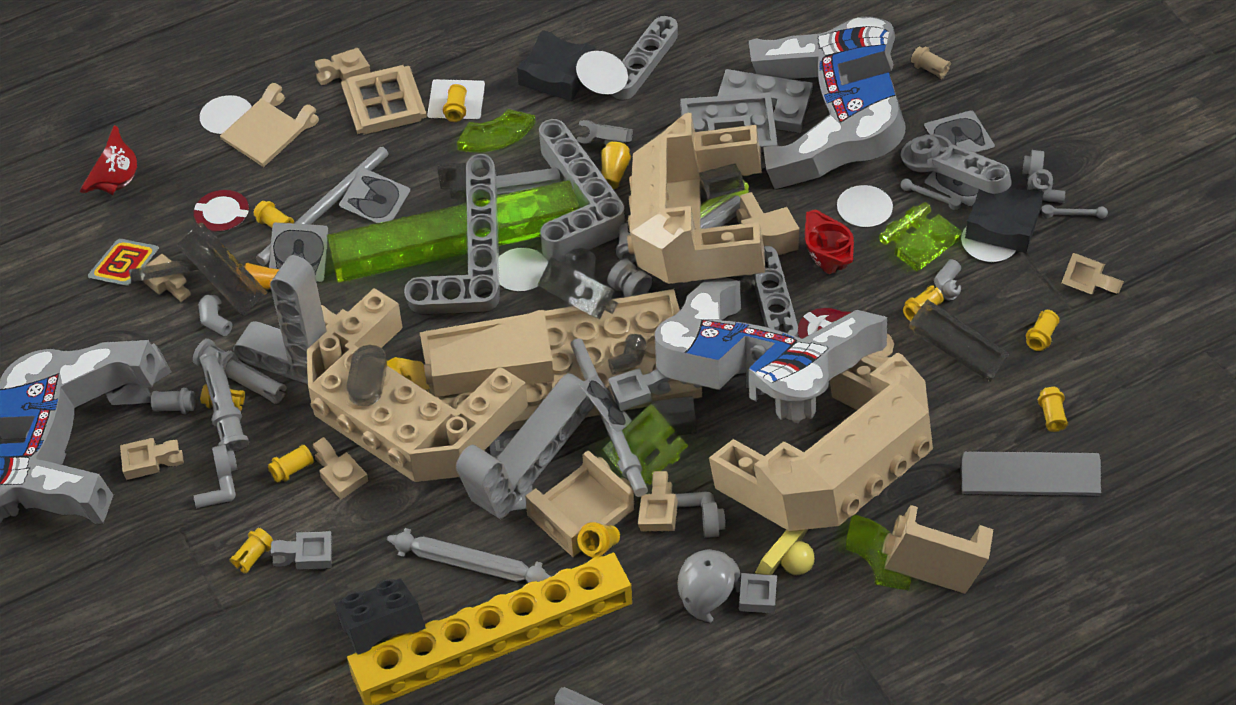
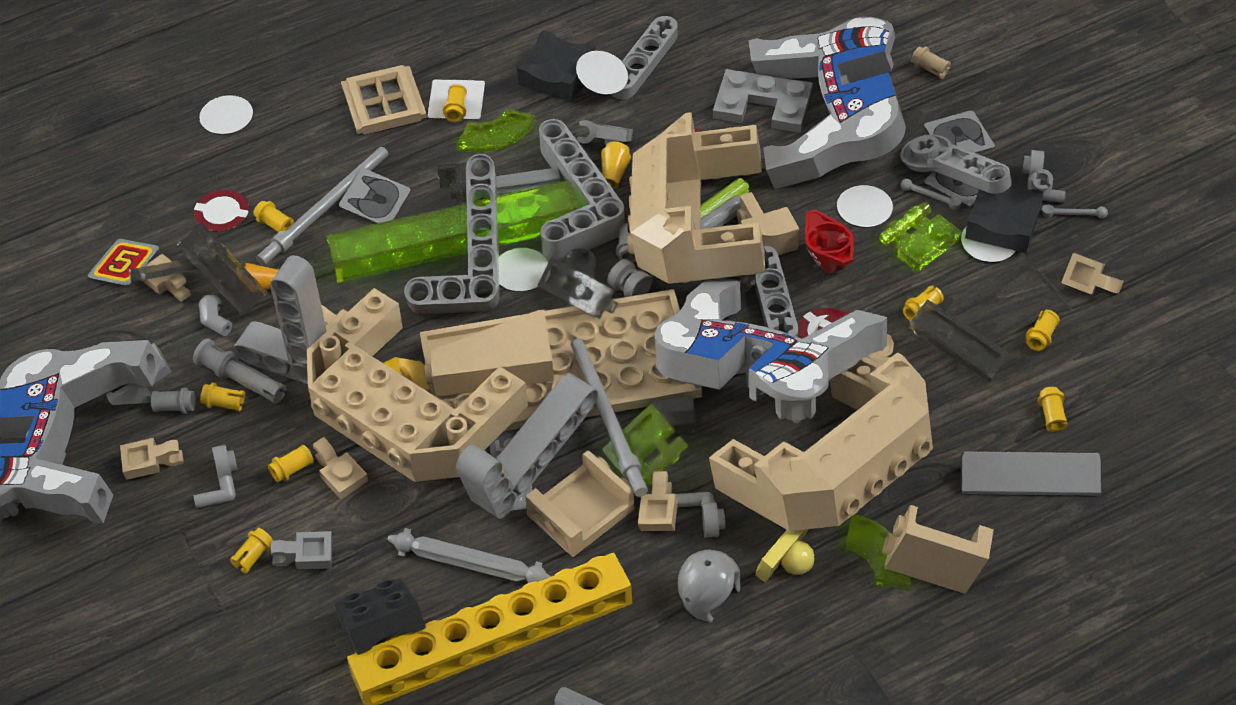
red hat [80,125,137,195] -> none
light grey pin [200,351,249,451] -> none
tan flag [220,83,319,167] -> none
sticker [269,222,328,282] -> none
tan plate [315,48,370,86] -> none
clear smoke tile [347,345,387,406] -> none
yellow cone [577,522,620,557] -> none
sticker [580,375,632,433] -> none
clear smoke arm [607,333,647,375] -> none
light grey plate [608,368,671,411] -> none
light grey plate [680,92,778,152] -> none
clear smoke piece [699,163,745,200] -> none
light grey plate [739,573,777,613] -> none
light grey arm [934,259,961,300] -> none

